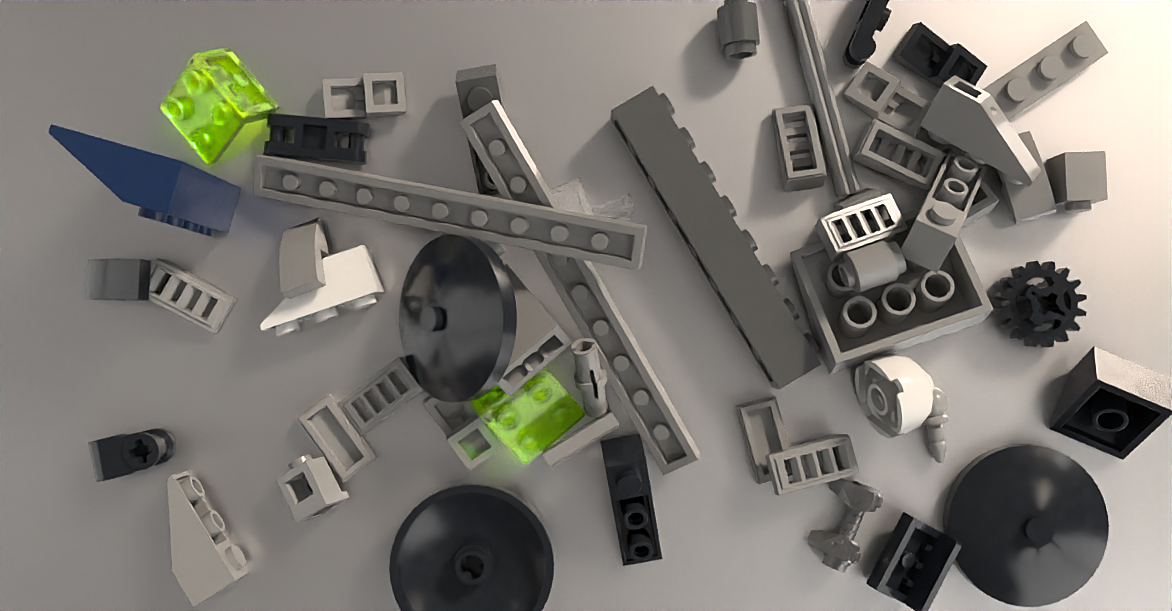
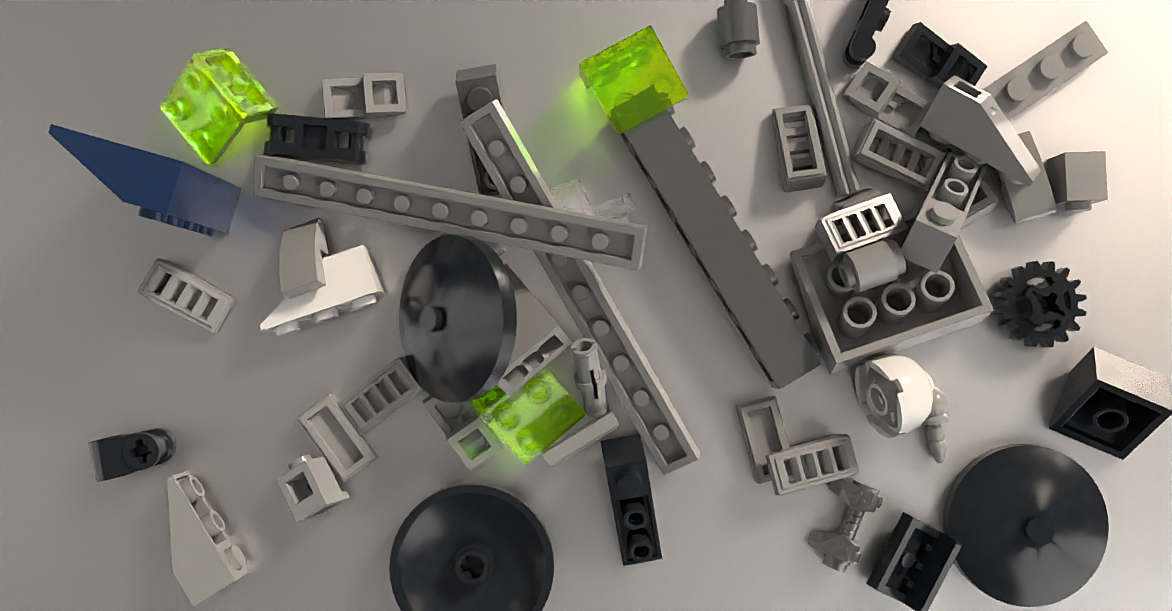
black slope [86,259,151,301] -> none
none -> clear neon green bracket [579,25,688,134]

